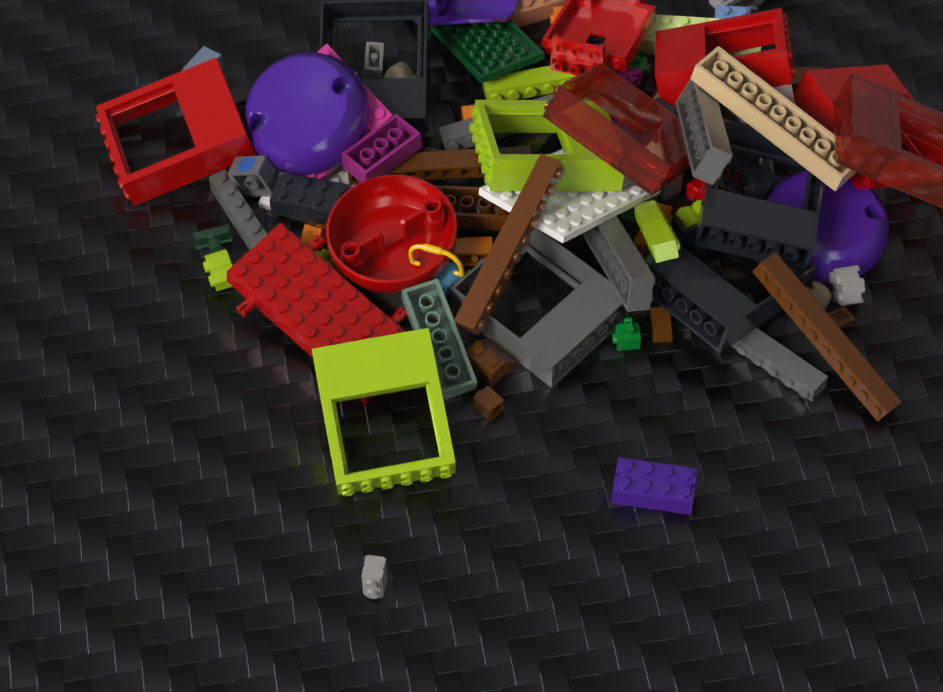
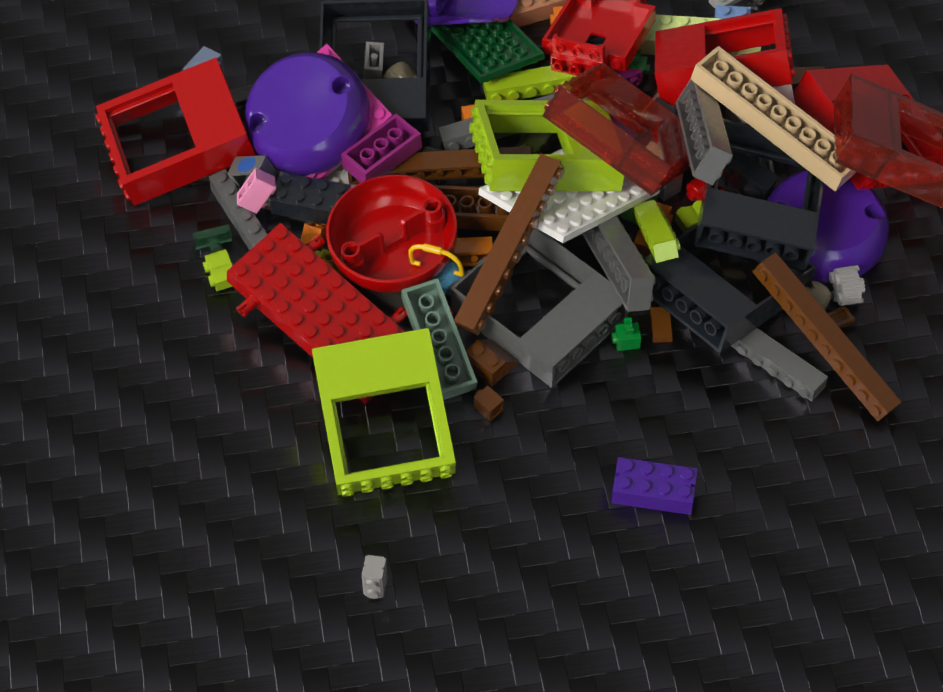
none -> bright pink brick [237,168,276,214]

